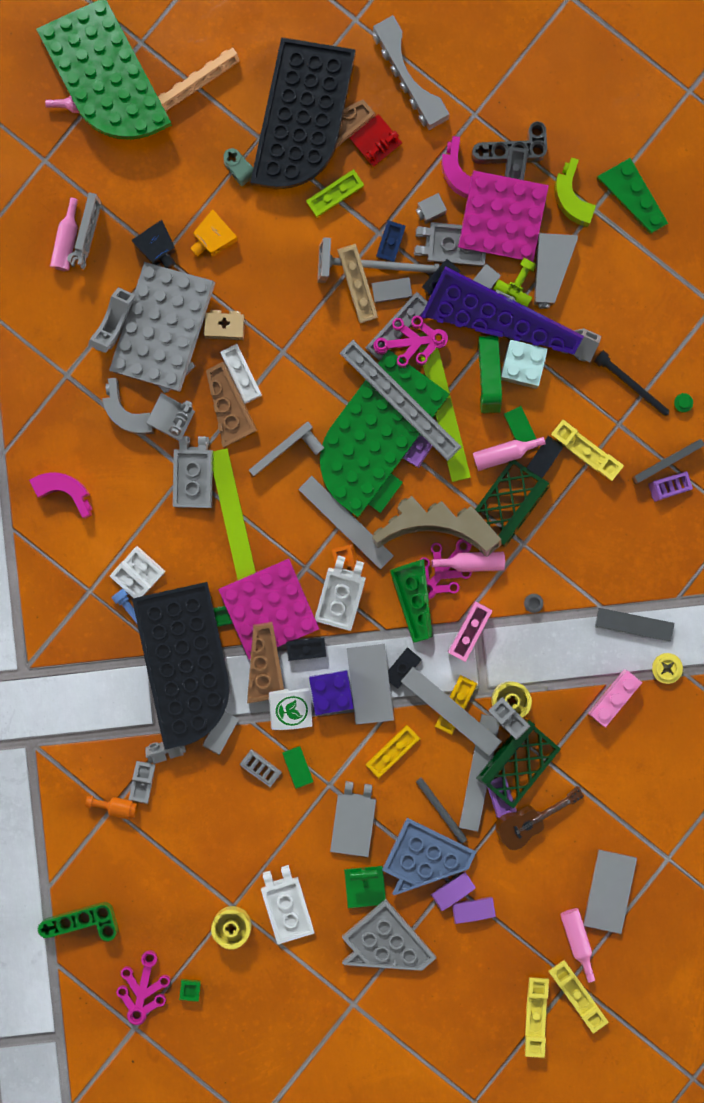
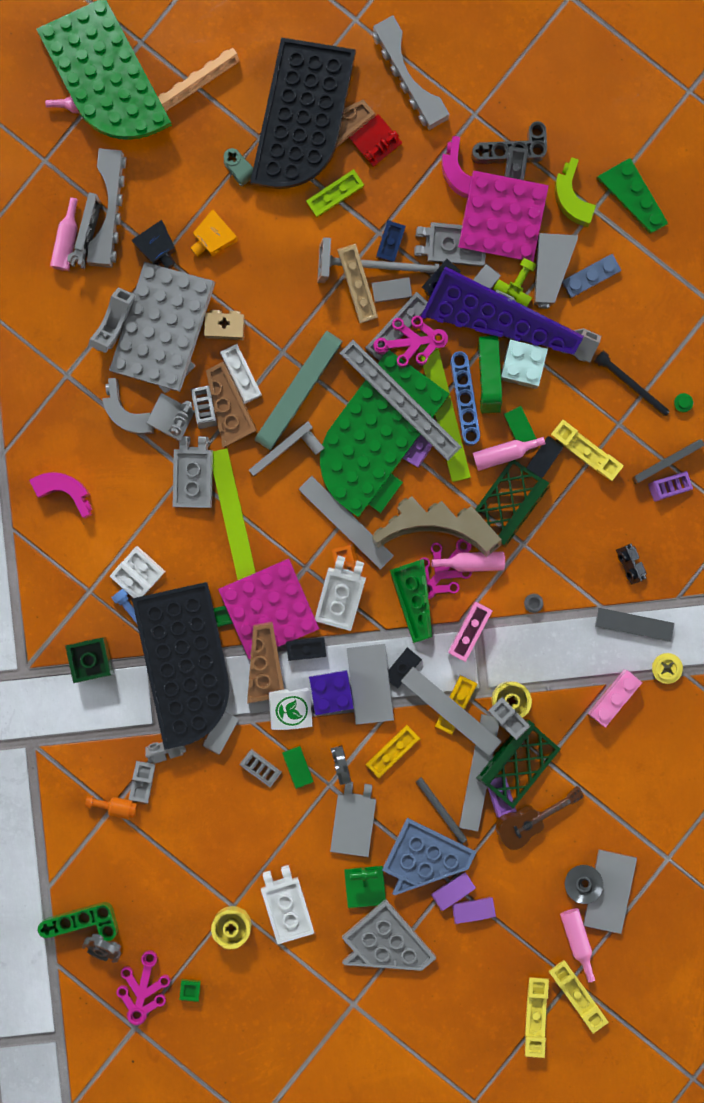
light grey brick [416,193,447,224] -> none
none -> dark green brick [65,637,114,683]
none -> dark grey plate [82,934,121,963]
none -> light grey arch [87,148,127,268]
none -> light grey slope [191,386,217,429]
none -> sand green beam [255,331,343,451]
none -> dark grey plate [331,745,351,785]
none -> medium blue beam [450,351,480,446]
none -> sand blue plate [562,254,621,299]
none -> dark grey dish [565,865,603,904]
none -> black hinge [616,543,647,585]

